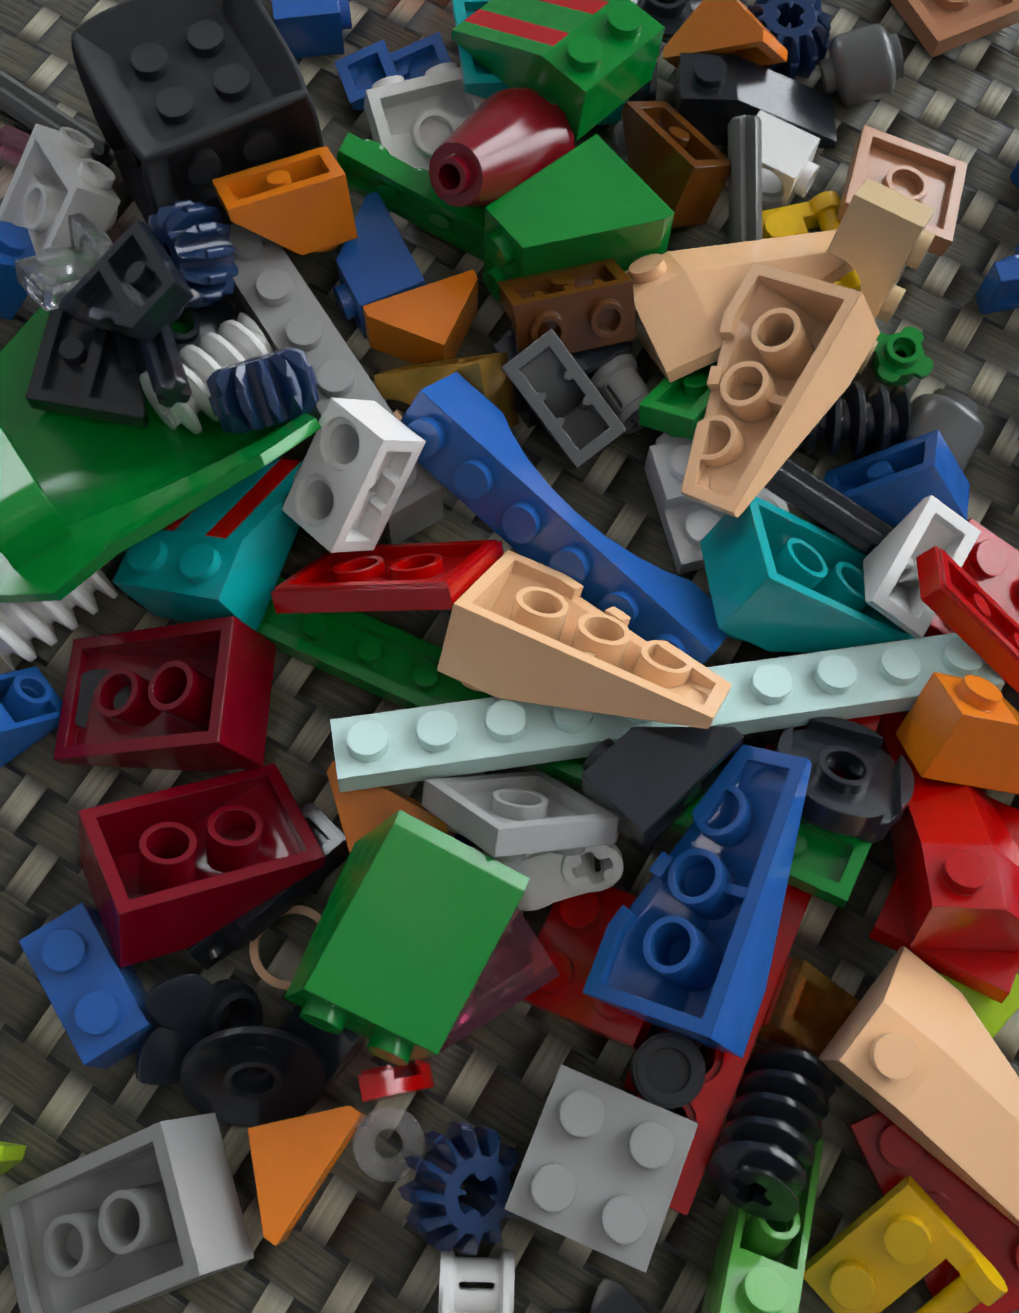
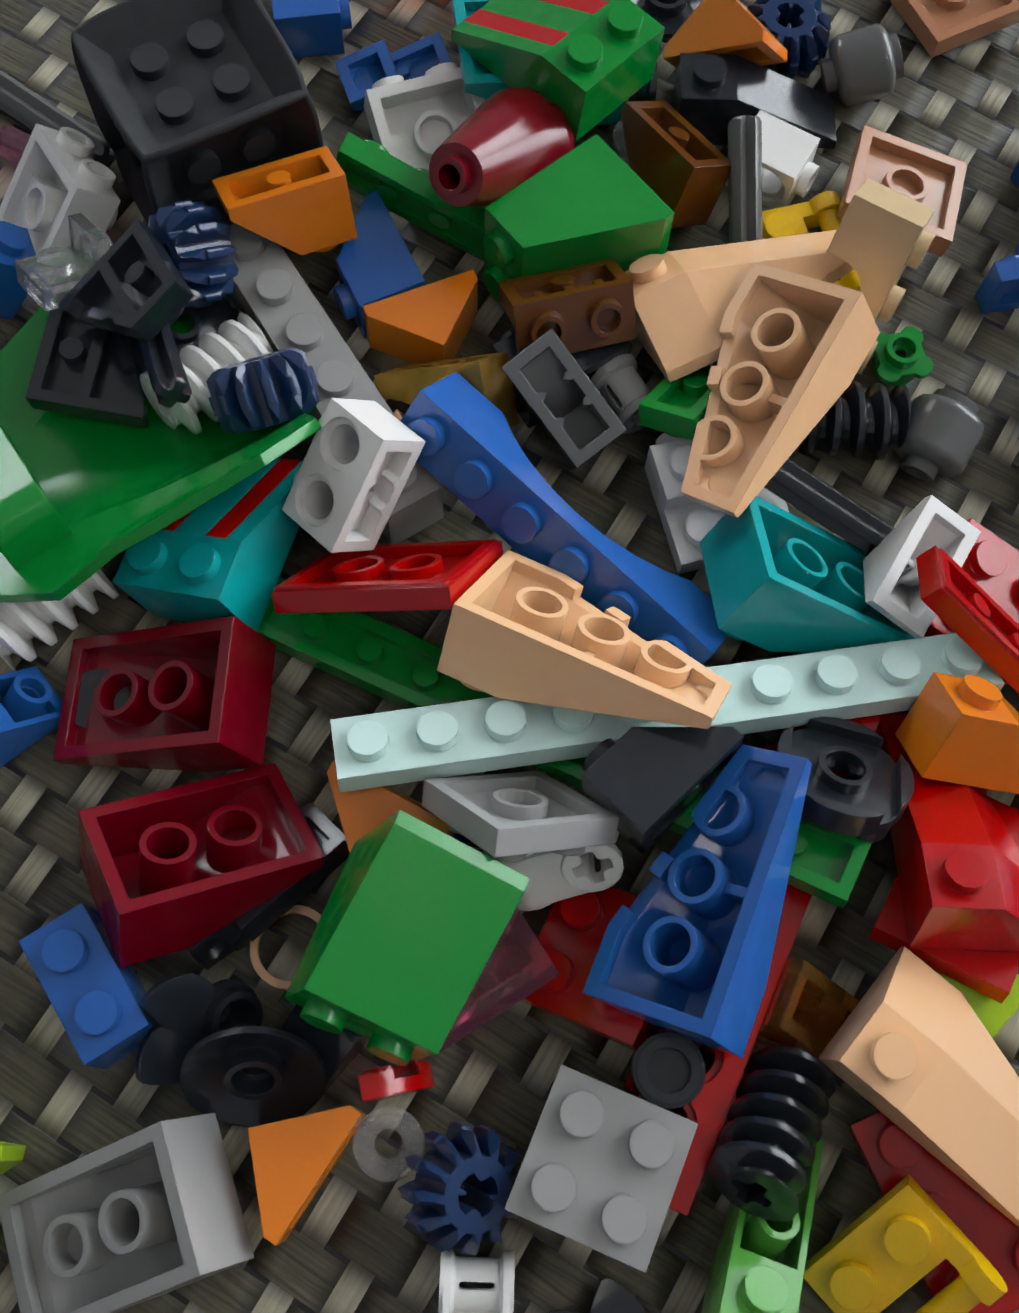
blue slope [824,429,970,527] -> none

